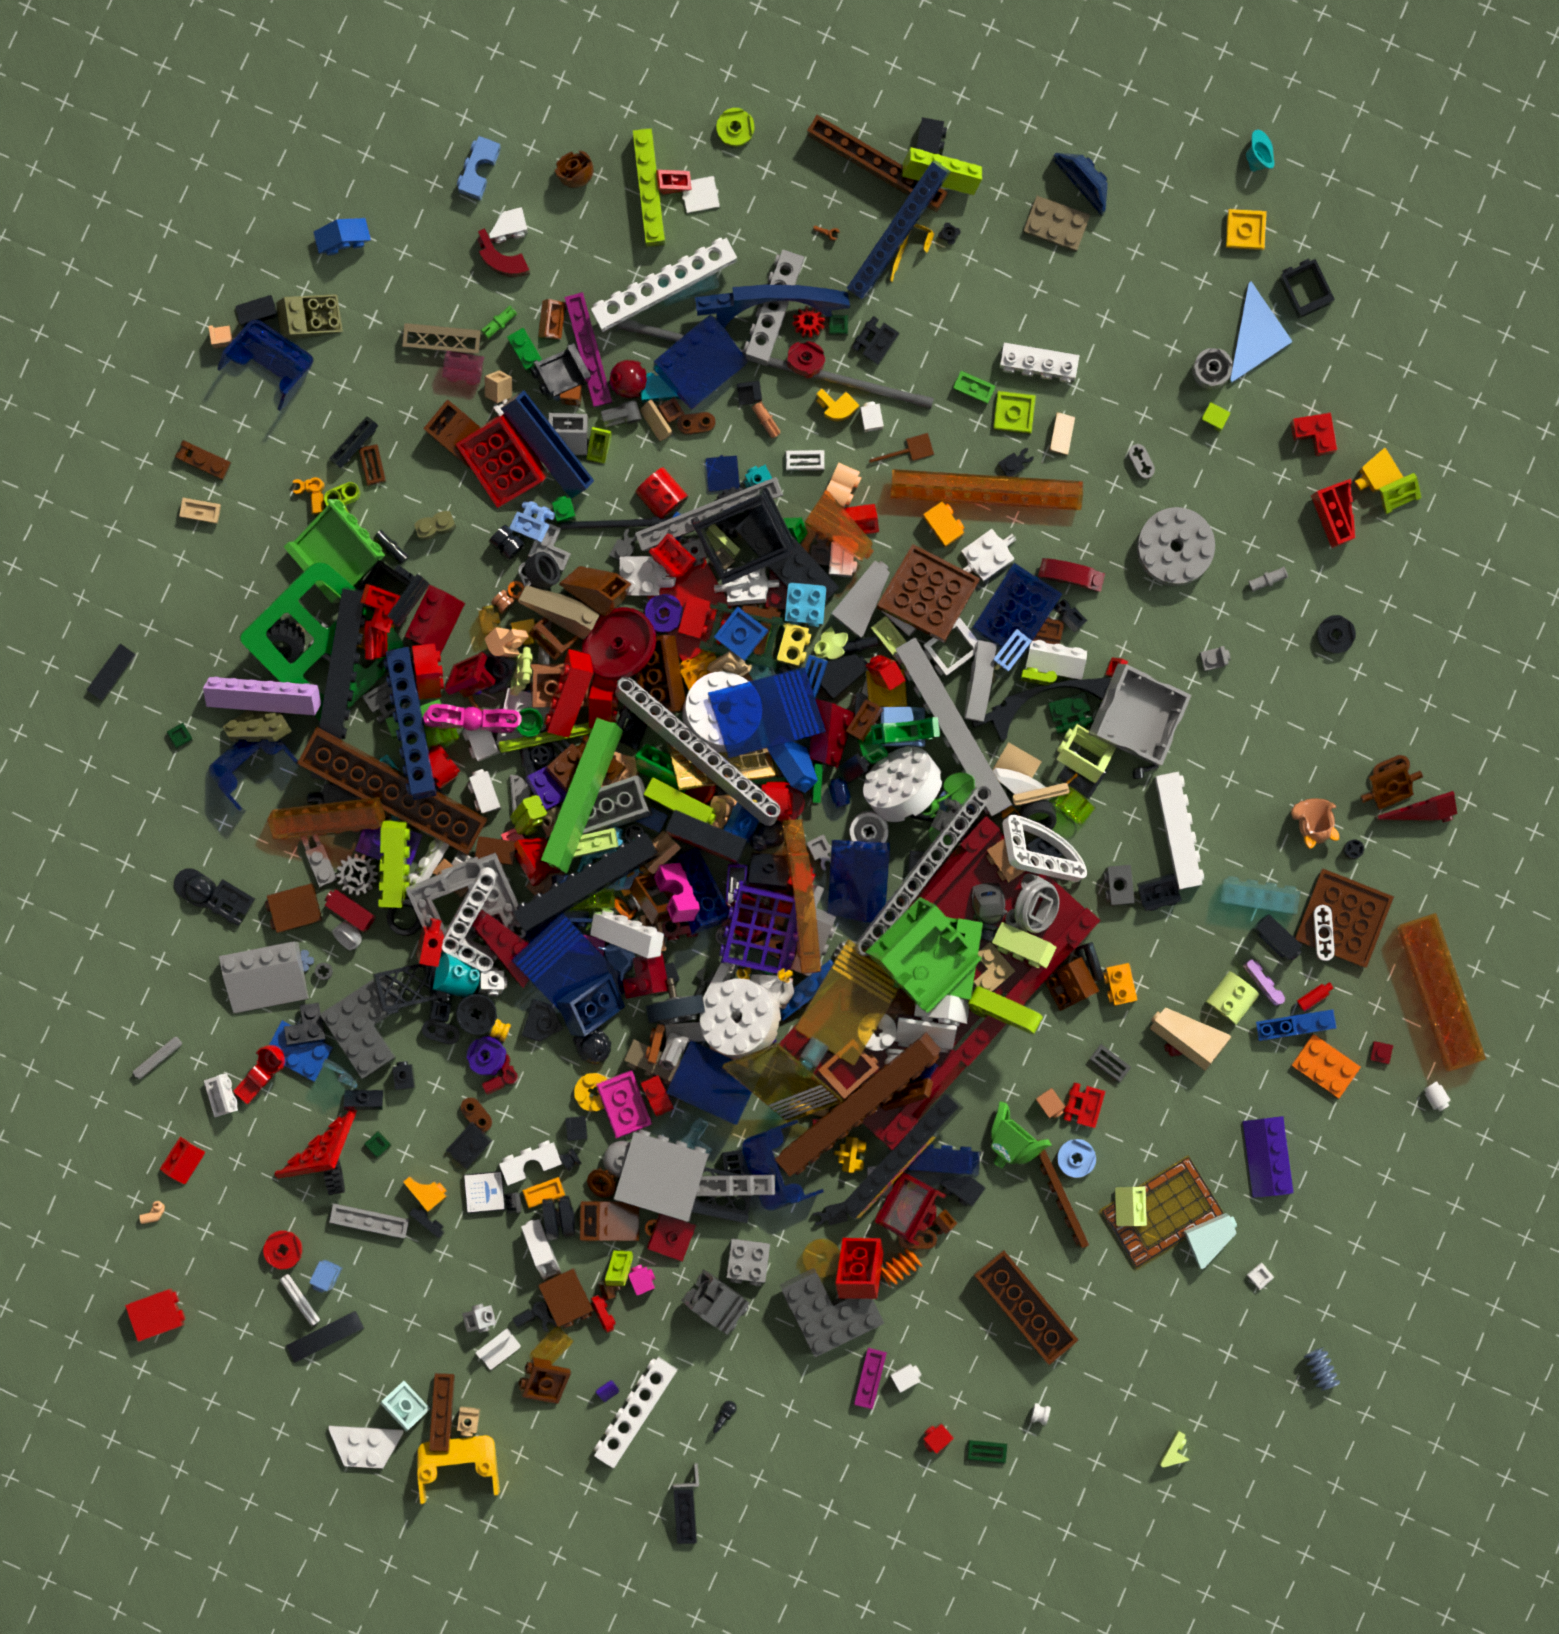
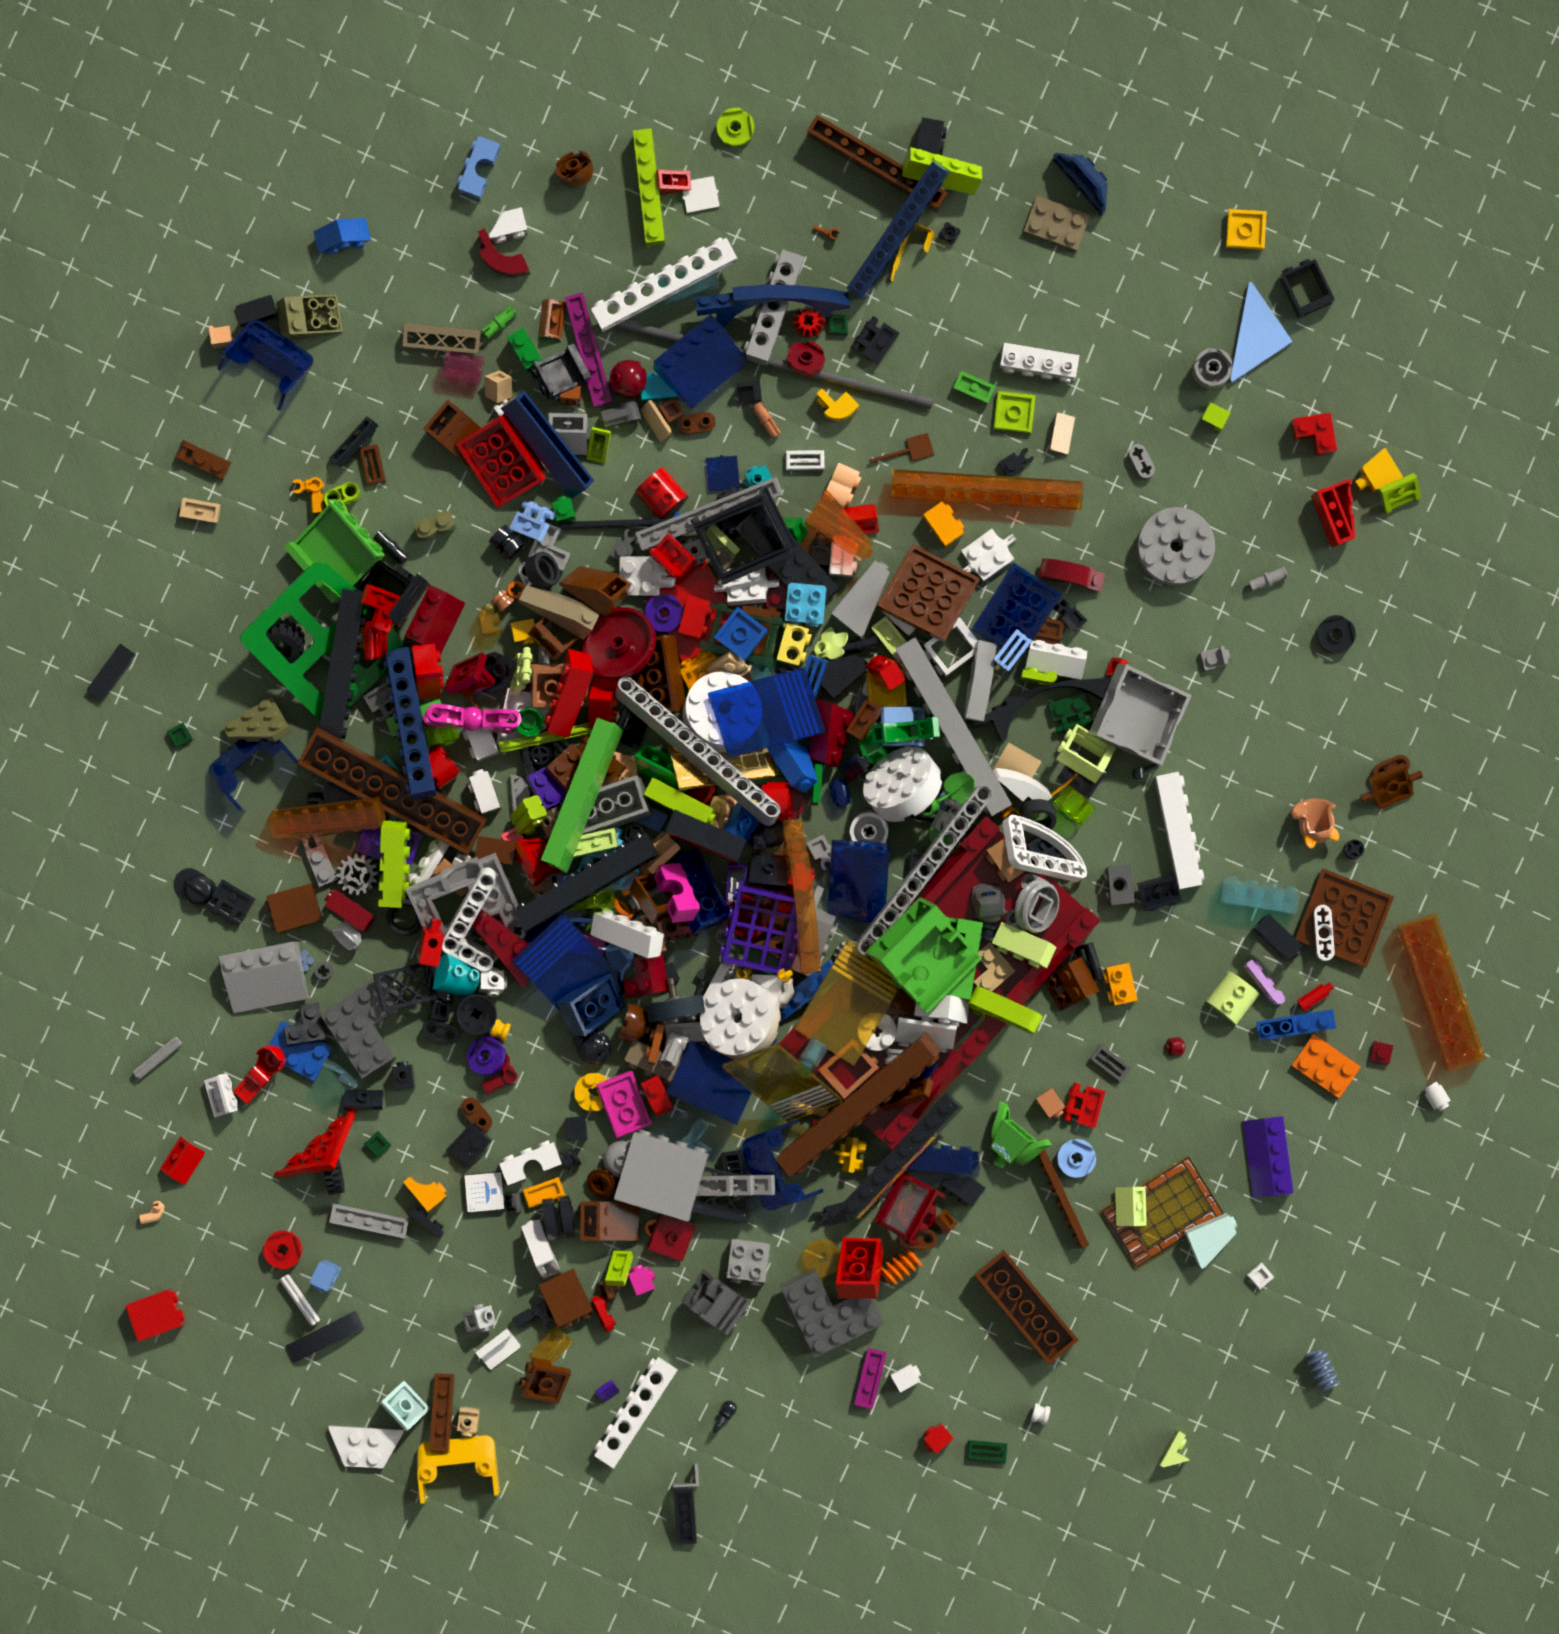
lavender brick [203,677,321,715] -> none
light nougat brick [484,628,528,658] -> none
black plate [520,999,563,1042] -> none
white brick [860,402,884,433] -> none
tan axle [1013,783,1069,806] -> none
tan slope [1150,1007,1231,1071] -> none
teal piece [1246,130,1275,172] -> none
dark red wedge [1375,791,1458,823] -> none
none -> reddish brown cylinder [618,1003,652,1043]

